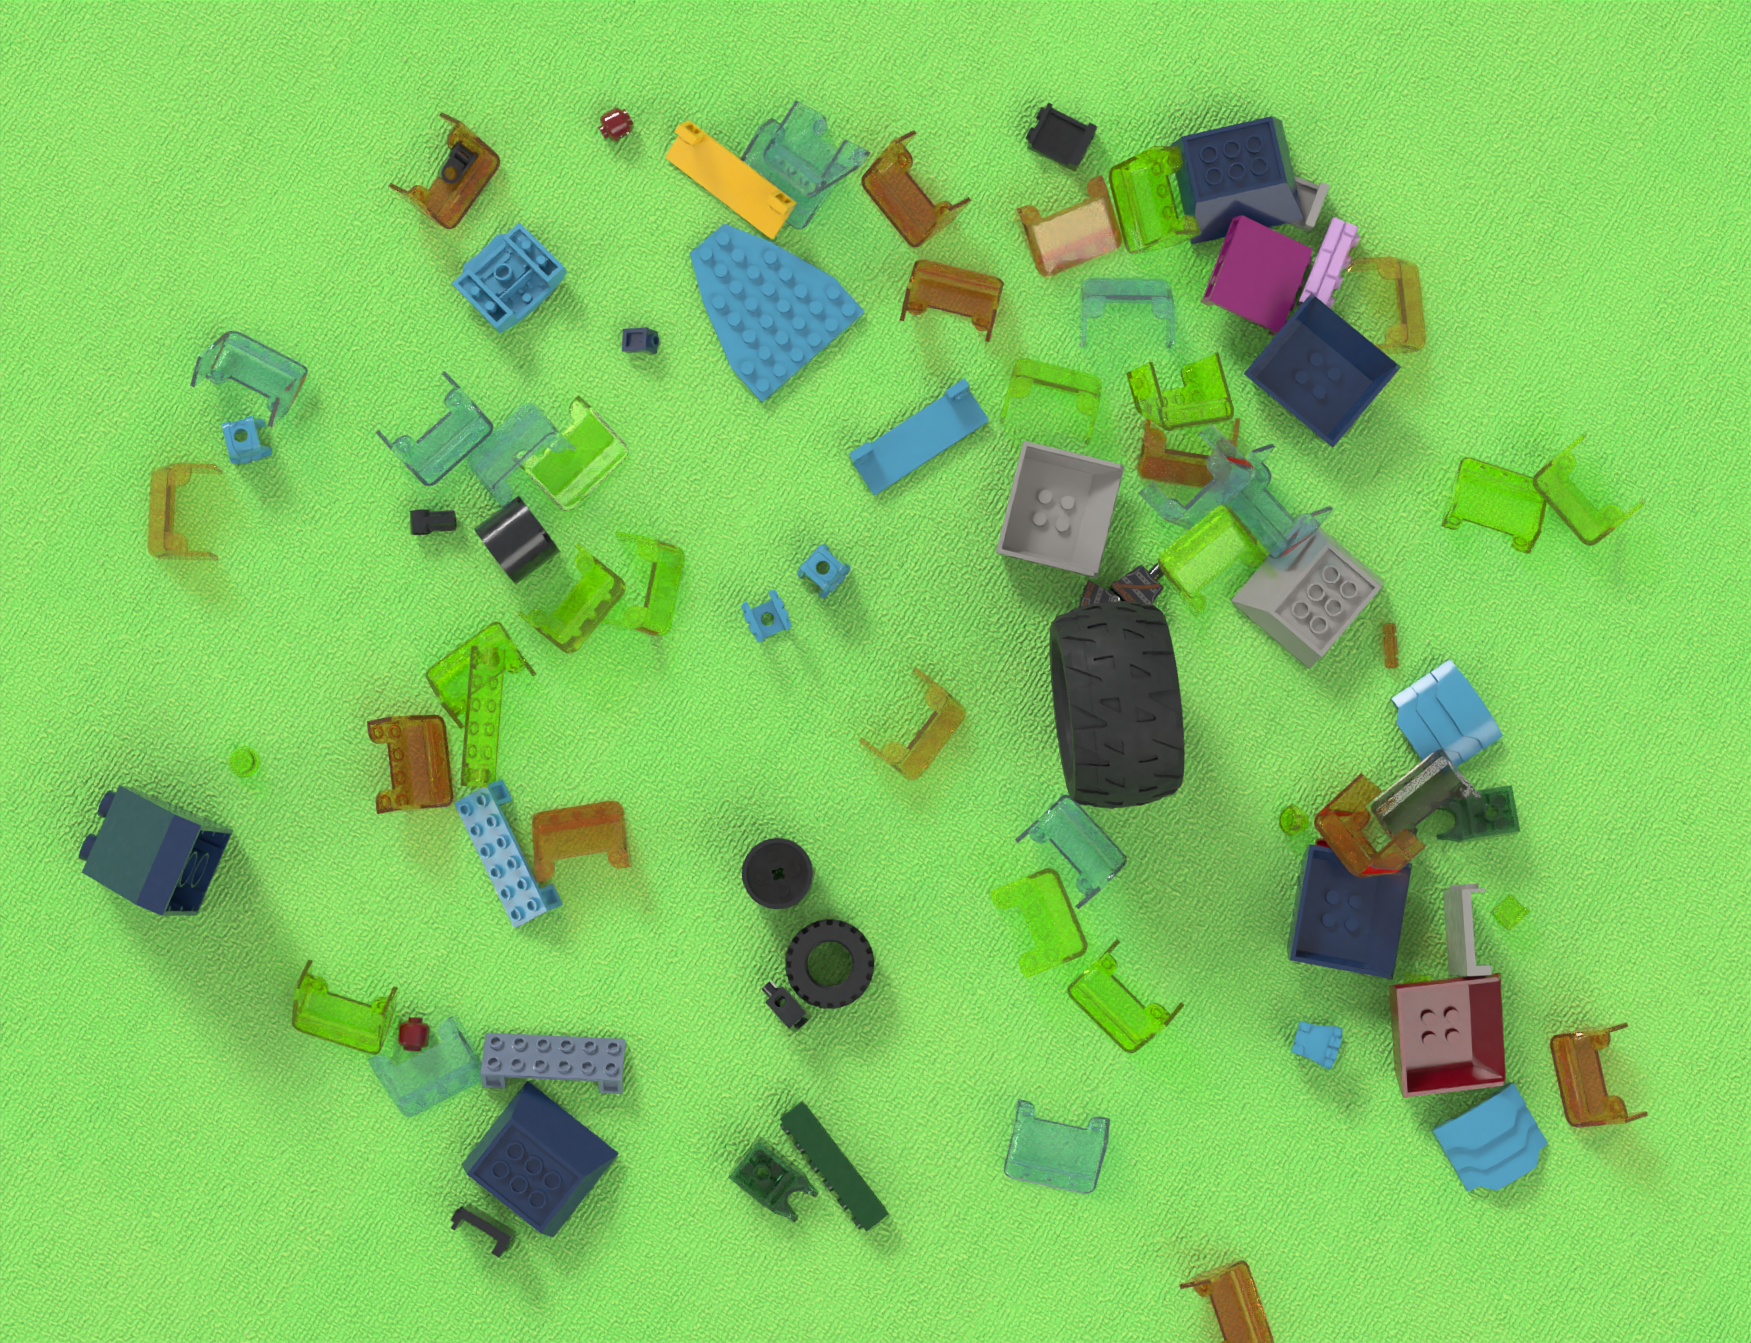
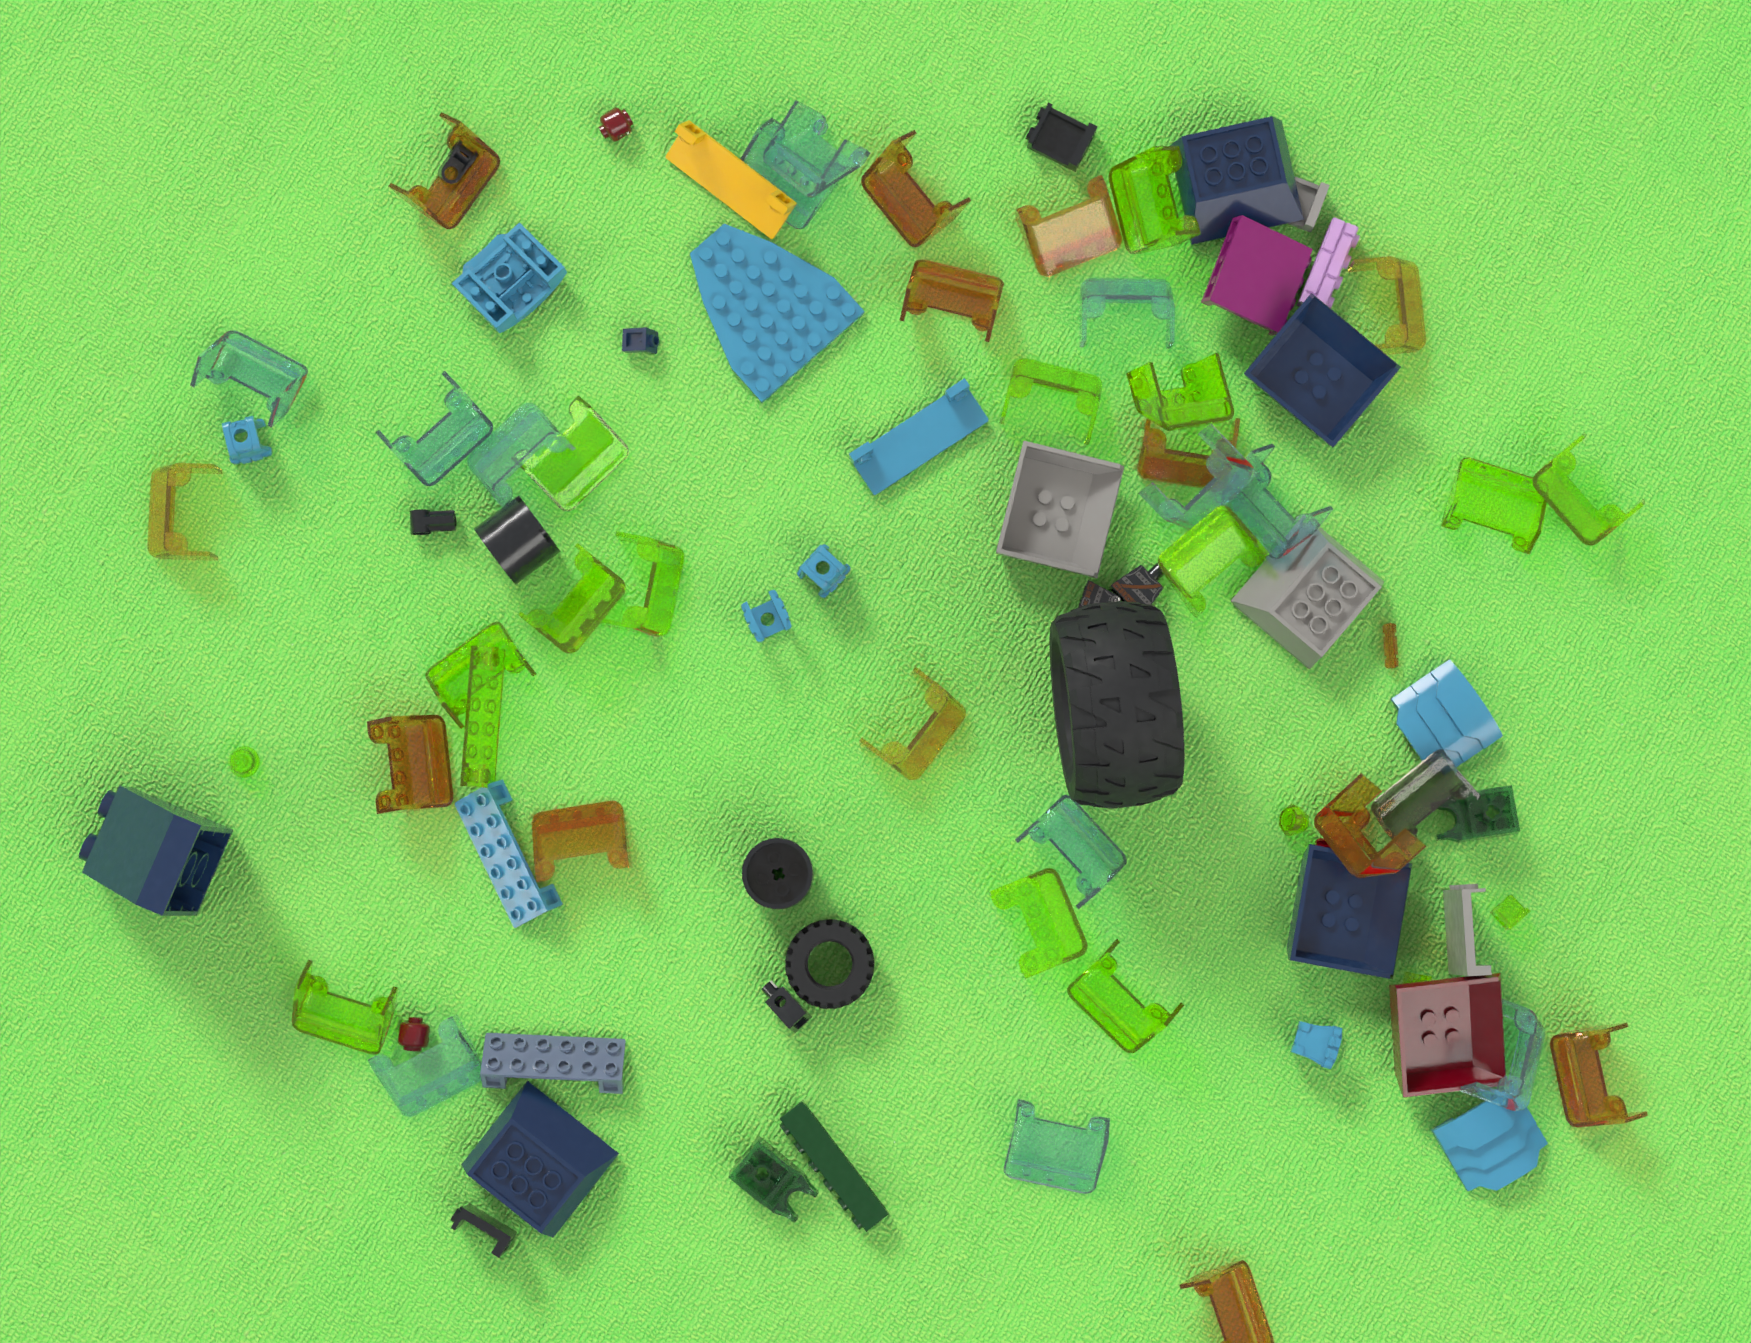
none -> clear light blue windscreen [1460,999,1545,1111]

